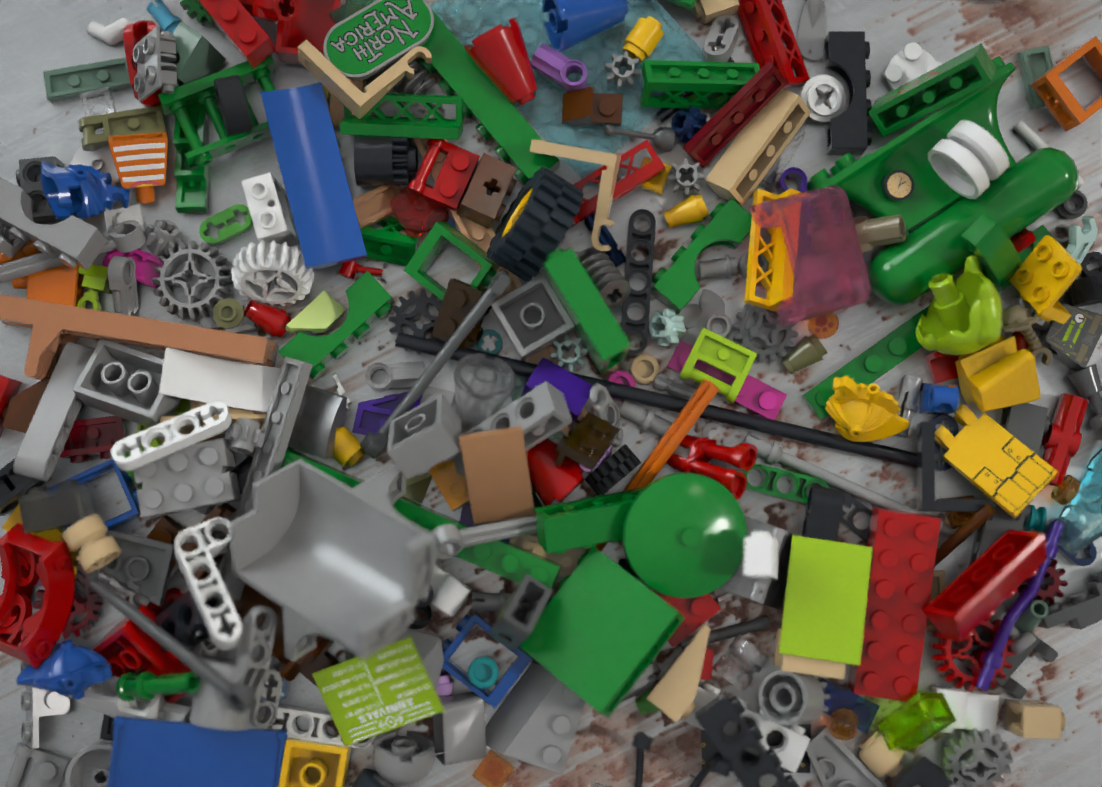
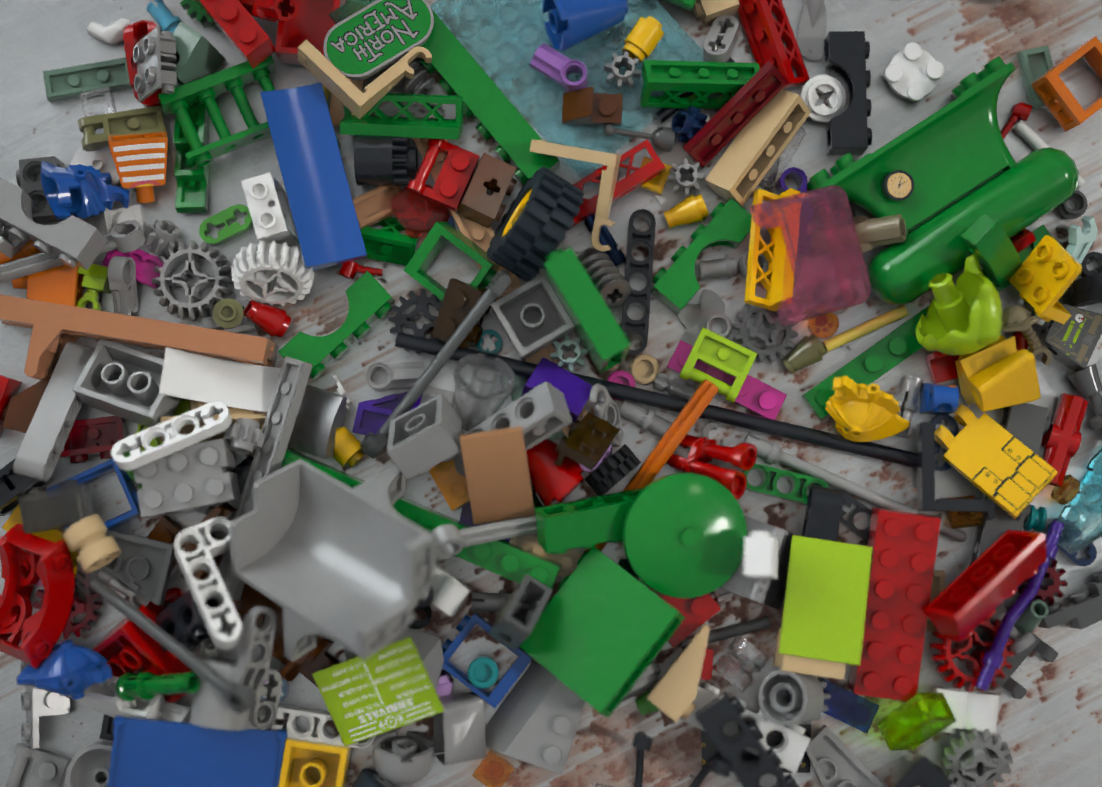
black tyre [214,75,252,136] -> none
yellowish green tile [285,291,346,333] -> none
olive slope [403,473,432,503] -> none
red cone [464,17,538,106] -> none
light aqua gear [649,308,686,346] -> none
clear orange bush [829,709,858,740] -> none
tan head [859,730,905,778] -> none
green brick [868,43,996,137] -> none
white wheel [928,120,1009,199] -> none
reddish brown bar [935,504,995,566] -> none
tan brick [1005,699,1066,739] -> none
none -> light yellow bar [822,305,908,352]
none -> red hand [1000,102,1032,140]

